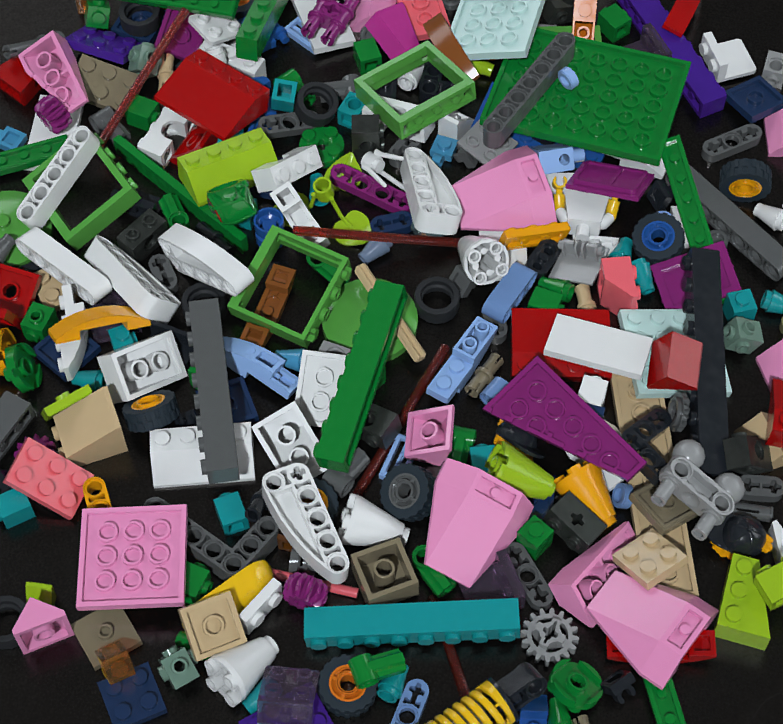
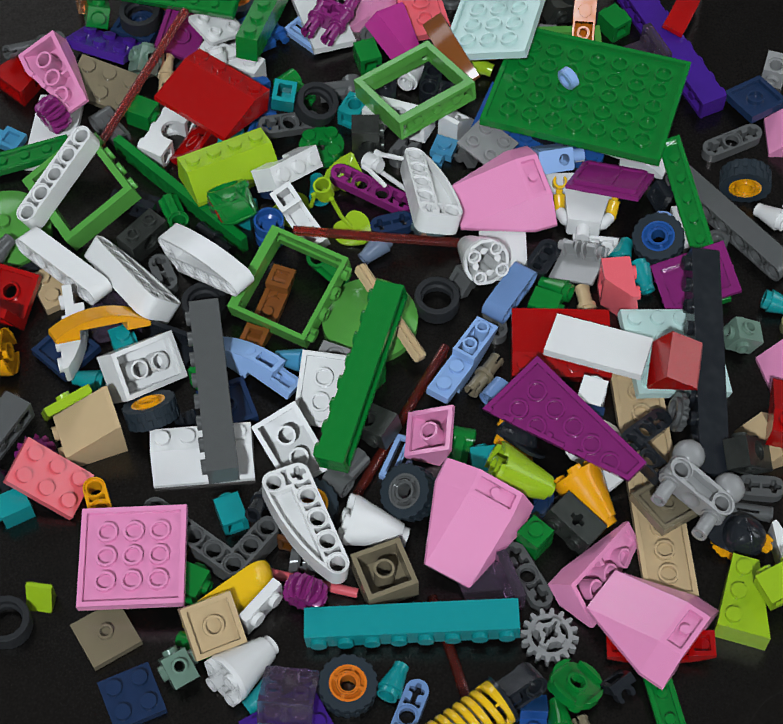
green plate [3,342,42,393] -> none
bright pink slope [12,597,75,655] -> none
green brick [20,302,59,343] -> none
clear orange brick [95,640,136,685] -> none
green piece [348,648,406,689] -> none
green piece [412,545,456,598] -> none
dark grey beam [483,32,575,149] -> none
light orange plate [499,222,571,250] -> none
medium blue tile [612,483,634,509] -> none
tan plate [612,528,688,590] -> none
white bracket [699,32,756,83] -> none
teal brick [722,289,758,323] -> none

